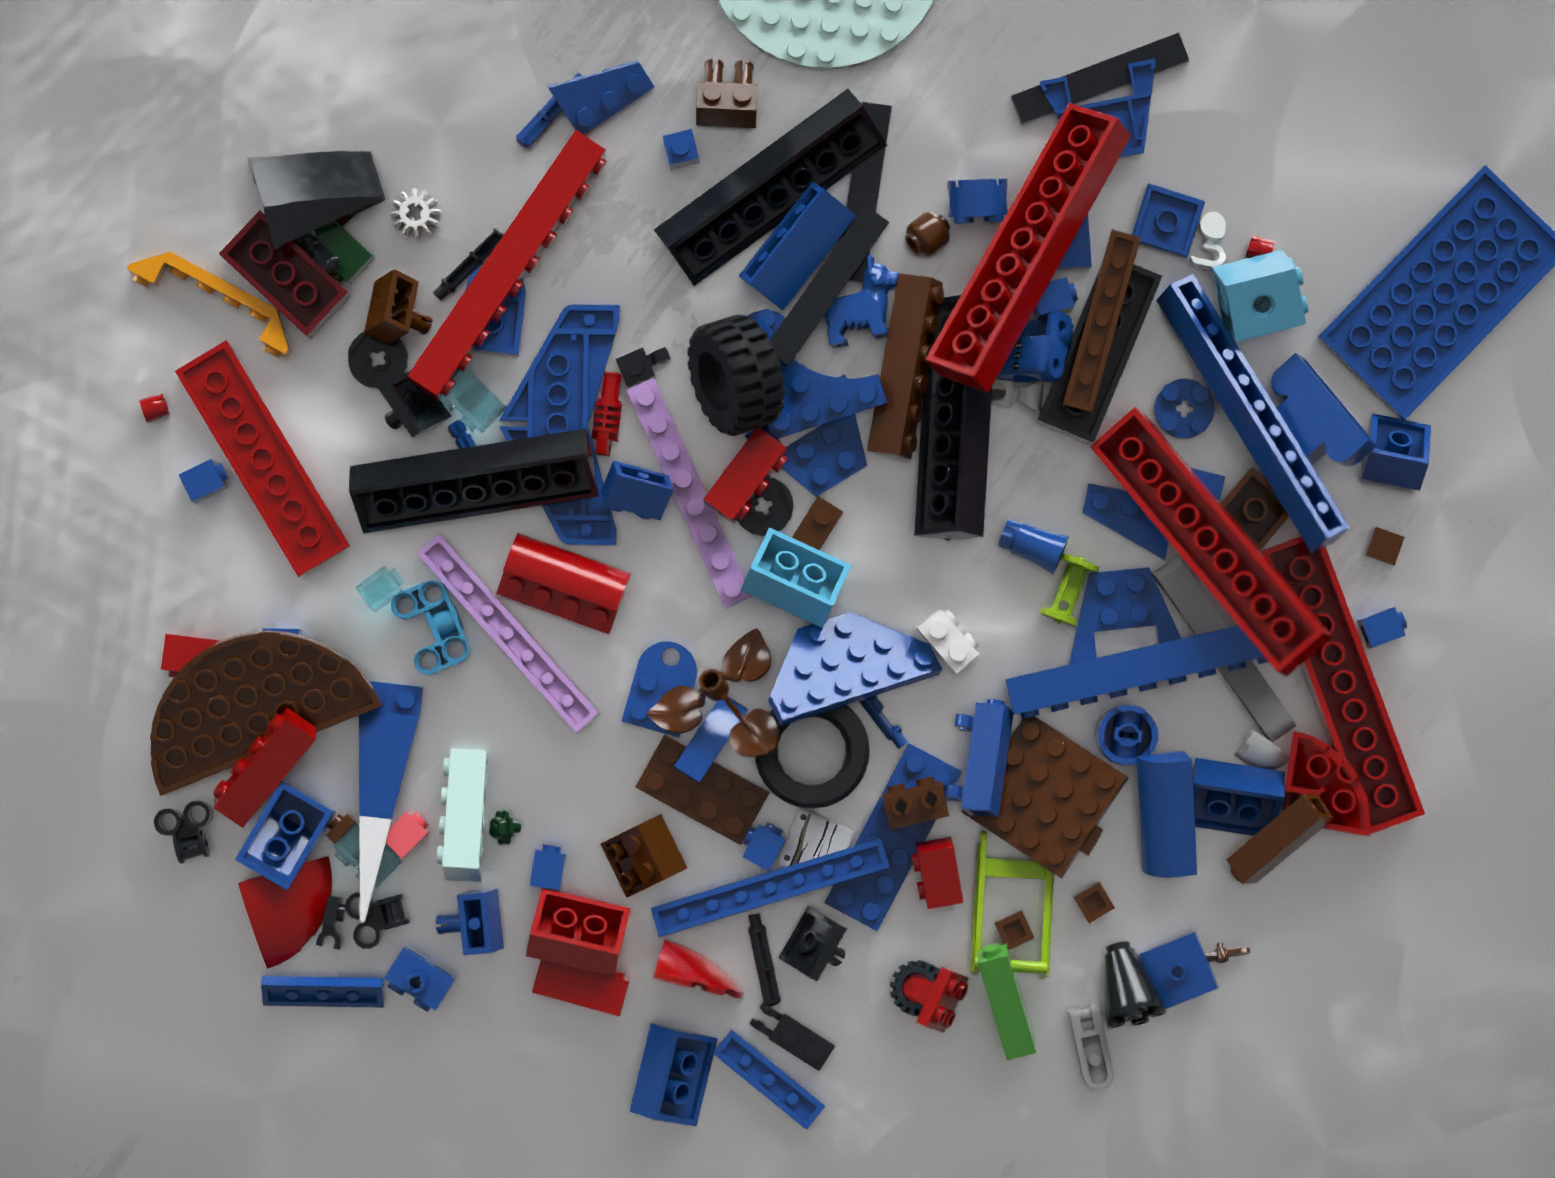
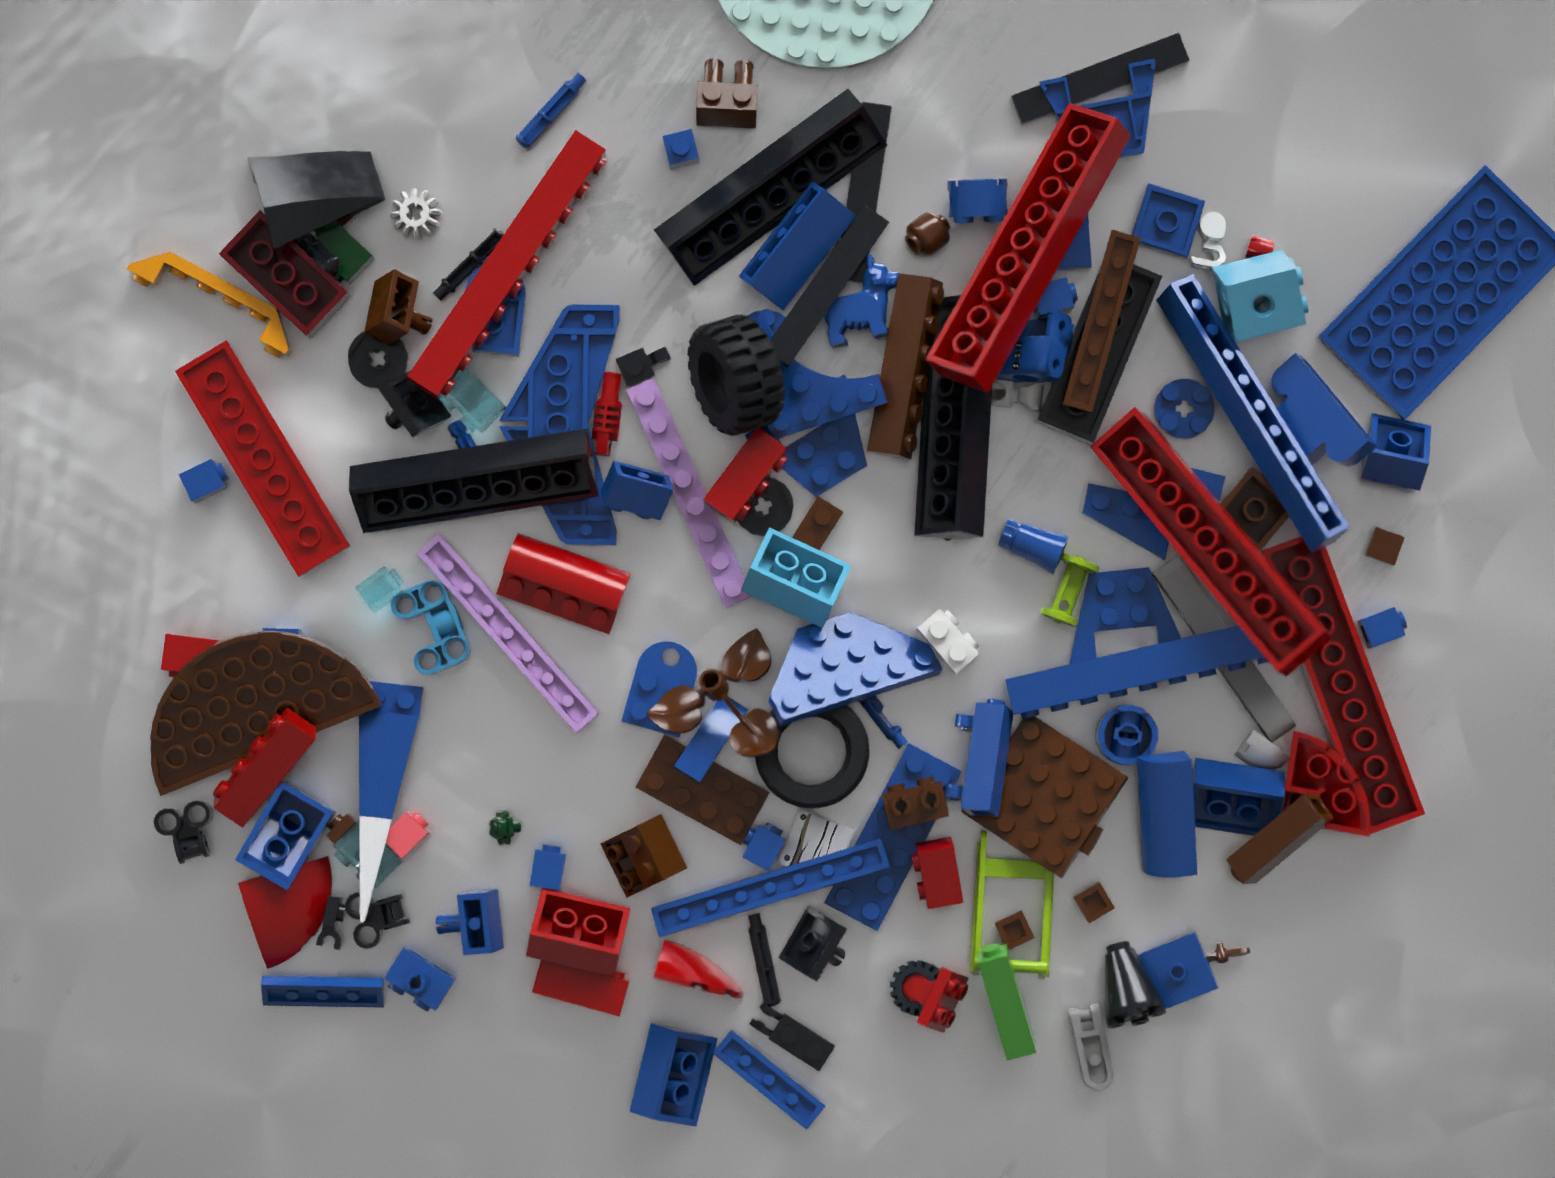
red hose [139,394,170,423] -> none
light aqua wedge [437,749,488,882] -> none
blue wing [547,60,655,135] -> none

